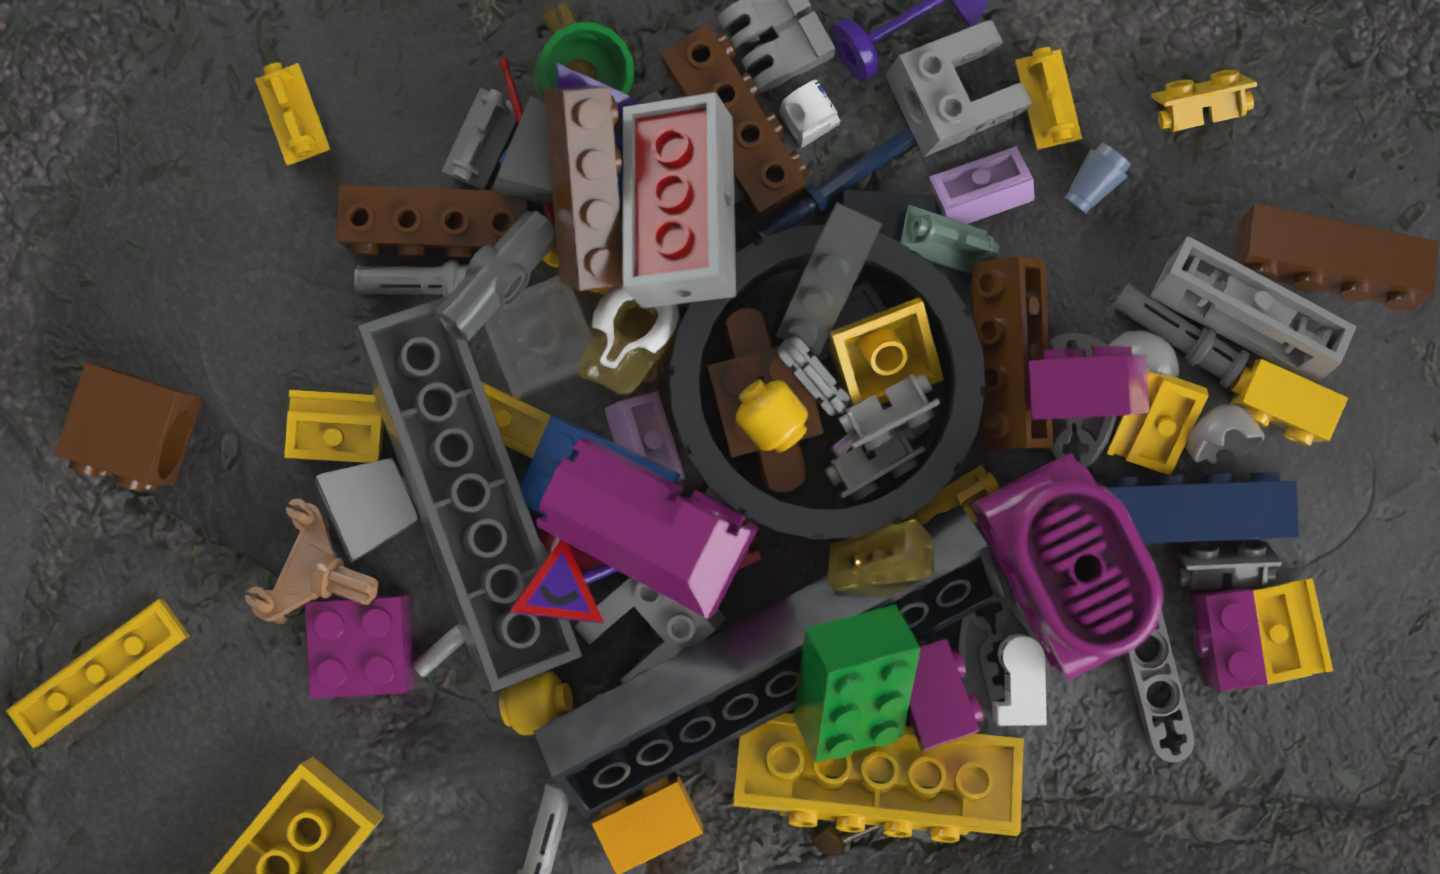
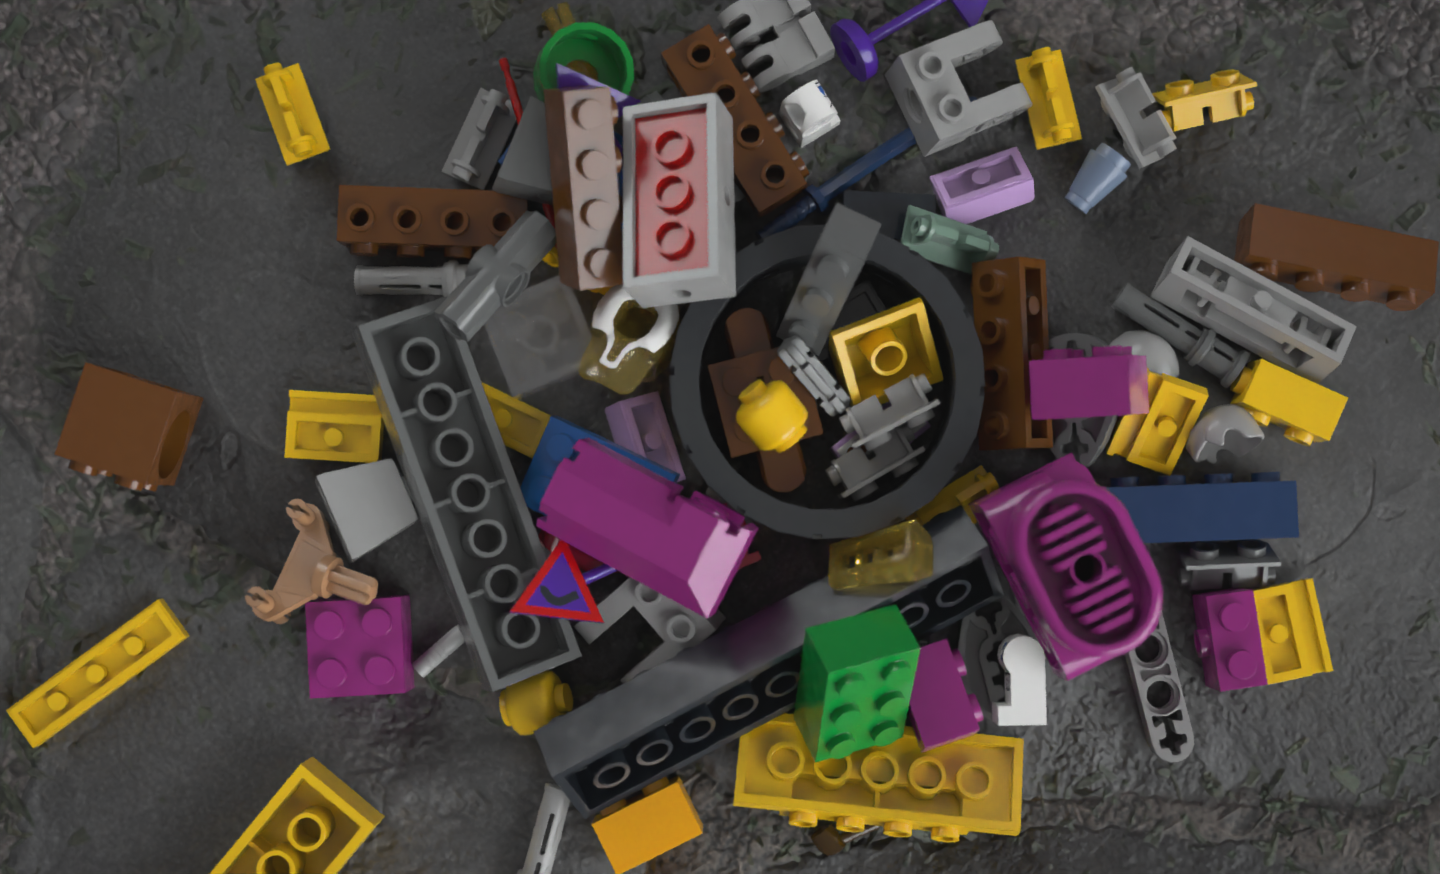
none -> light grey hinge [1095,67,1177,169]

